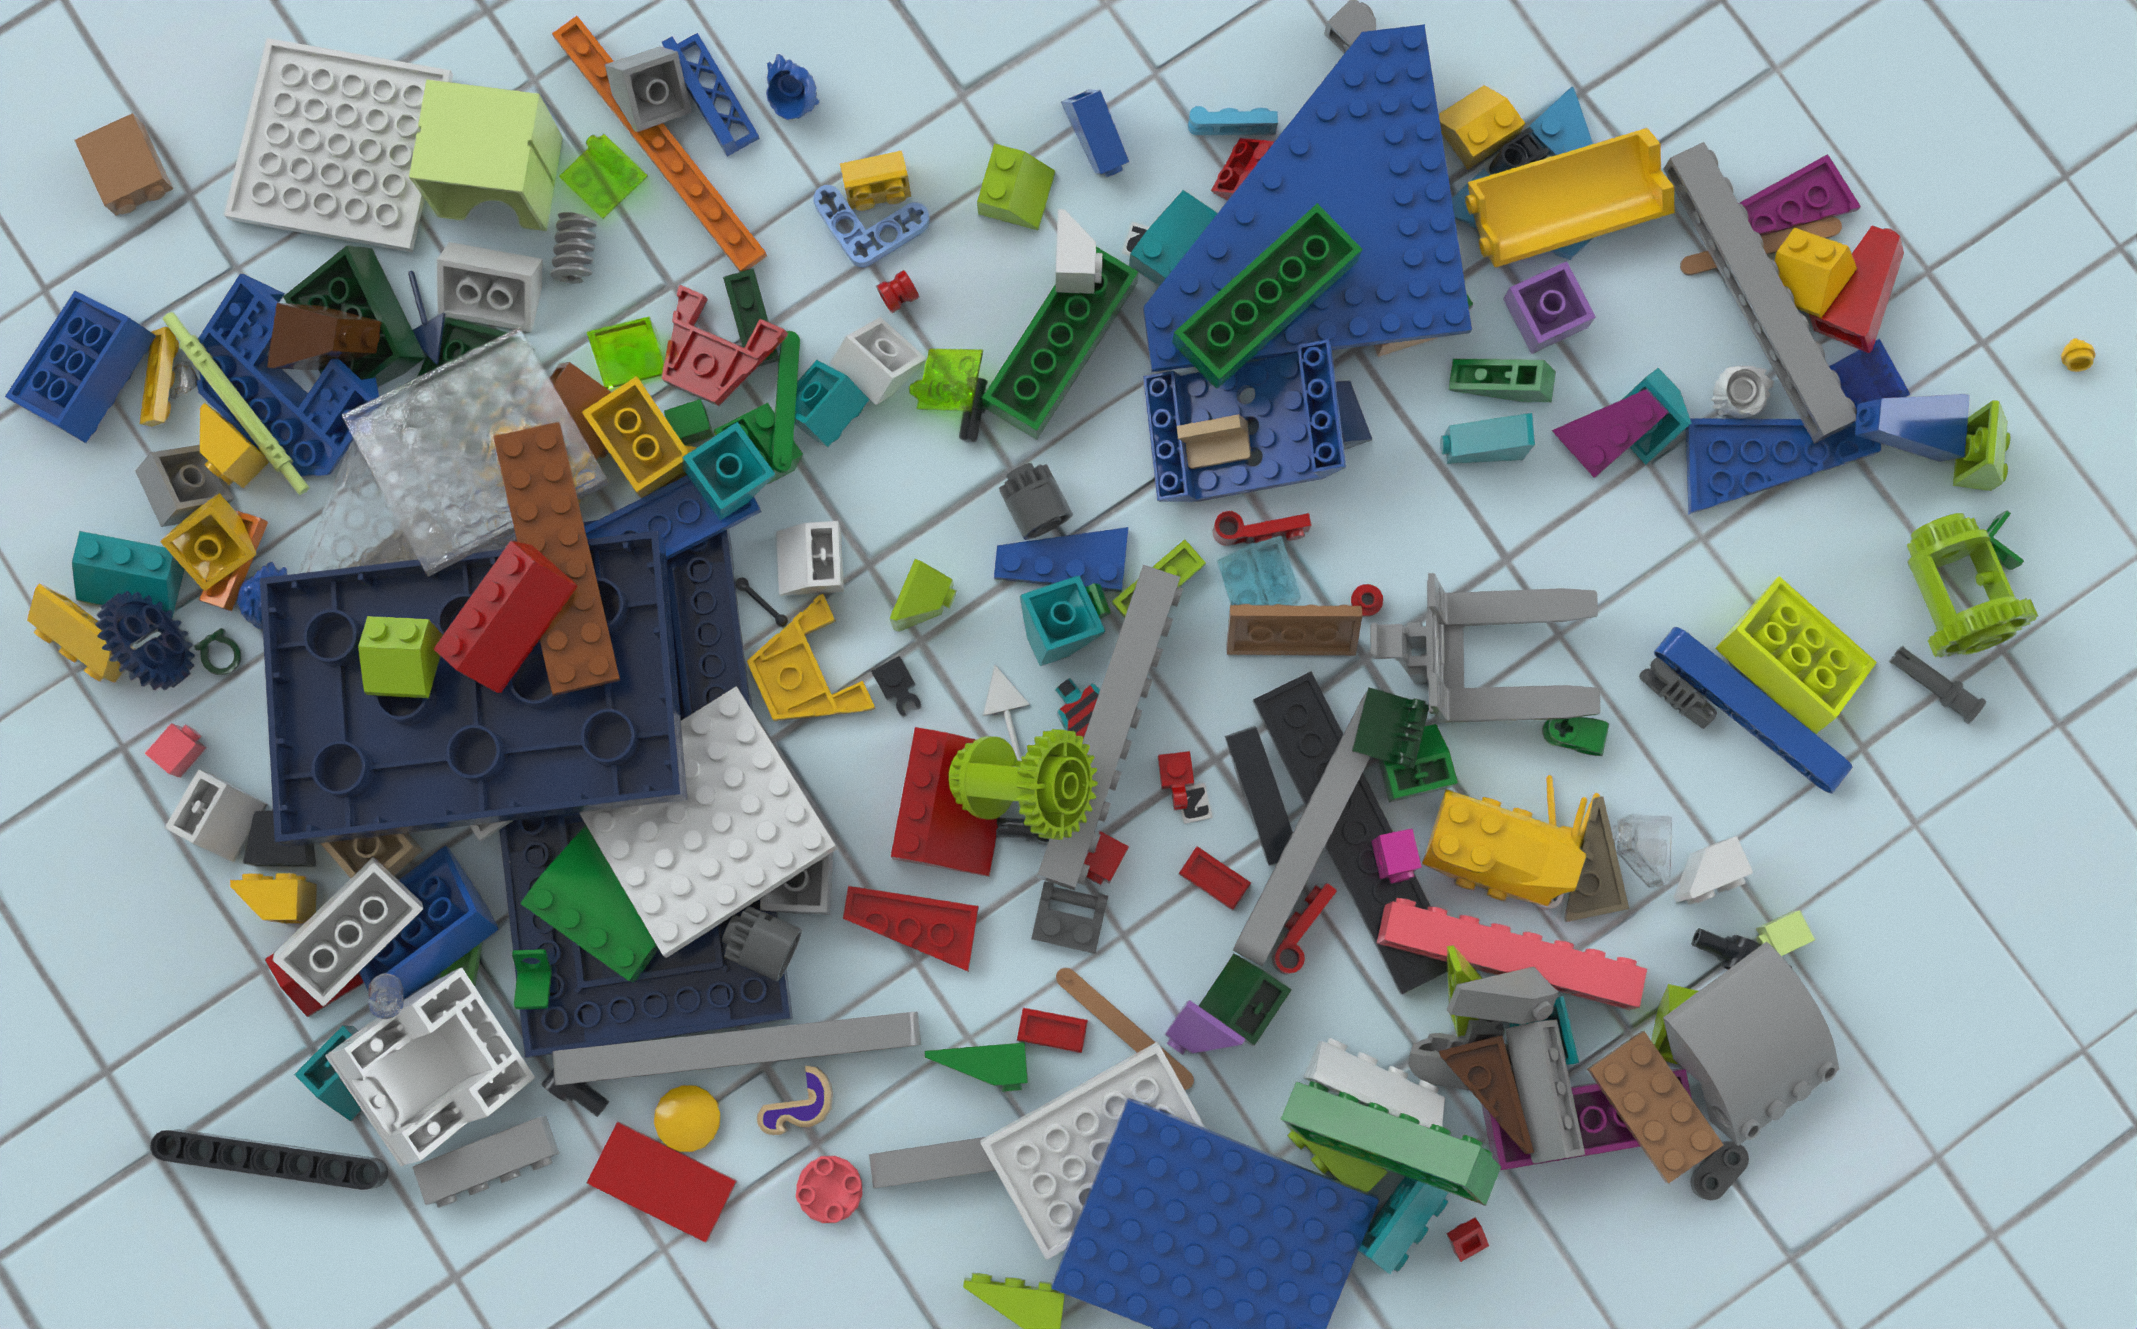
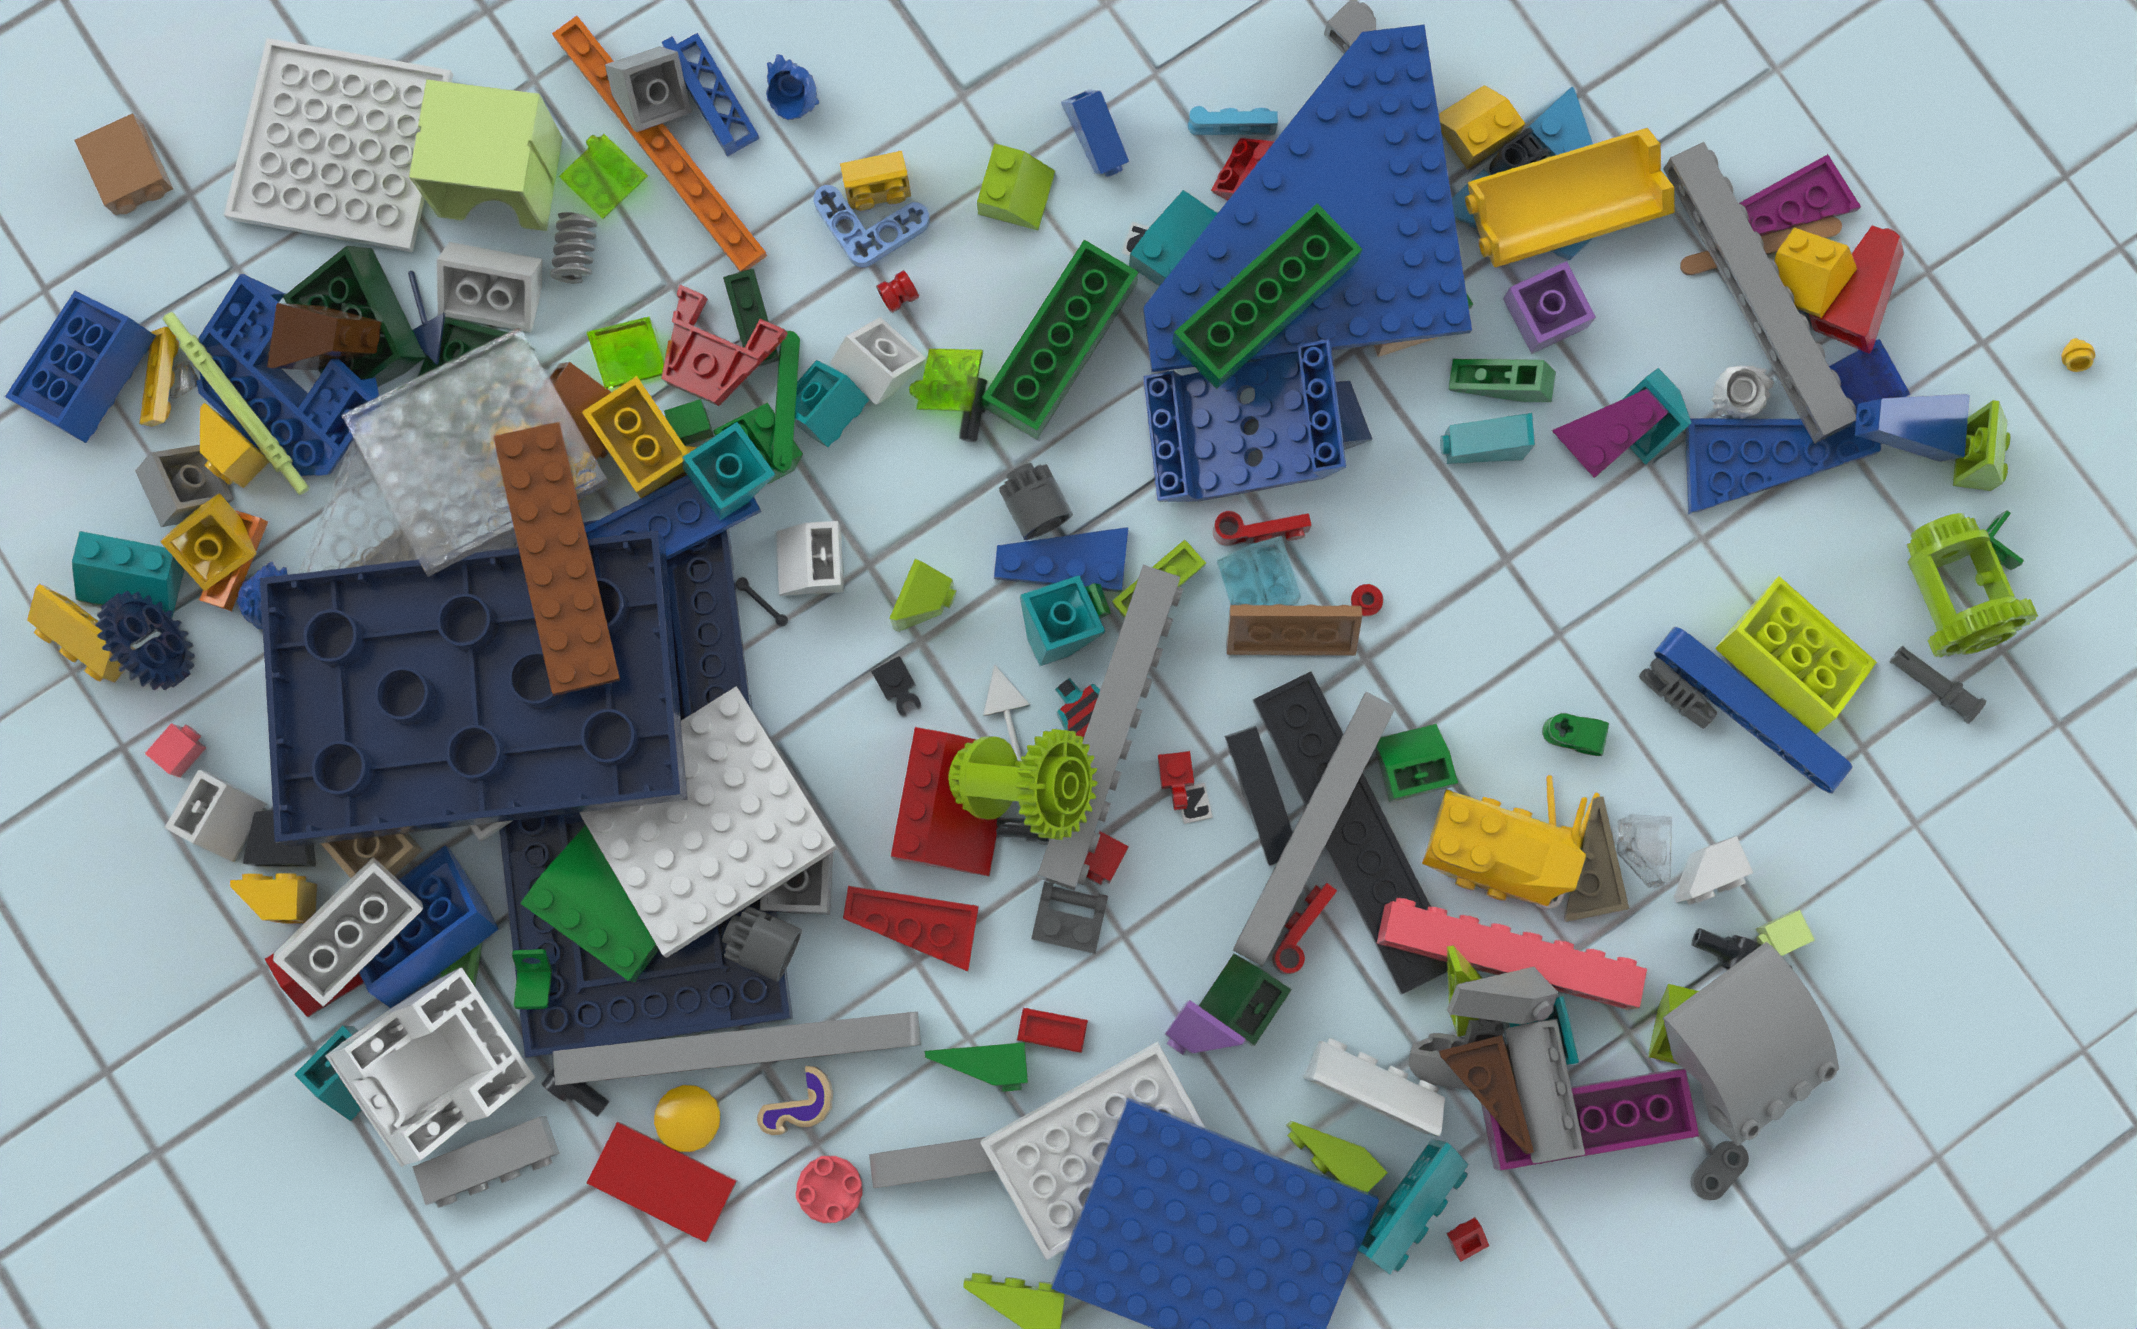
black beam [150,1129,388,1190] -> none
dark green piece [194,628,241,675] -> none
lime slope [358,616,443,698] -> none
clear brick [368,974,404,1019] -> none
red slope [434,541,578,693] -> none
yellow wing [747,594,876,721] -> none
white slope [1056,209,1102,294] -> none
medium nougat piece [1056,968,1194,1090] -> none
tan panel [1177,414,1252,469] -> none
red tile [1178,846,1251,911] -> none
brick [1281,1081,1501,1206] -> none
dark green hinge [1352,687,1429,769] -> none
light grey piece [1370,573,1600,723] -> none
dark pink brick [1371,828,1422,884] -> none
medium nougat plate [1587,1031,1724,1184] -> none

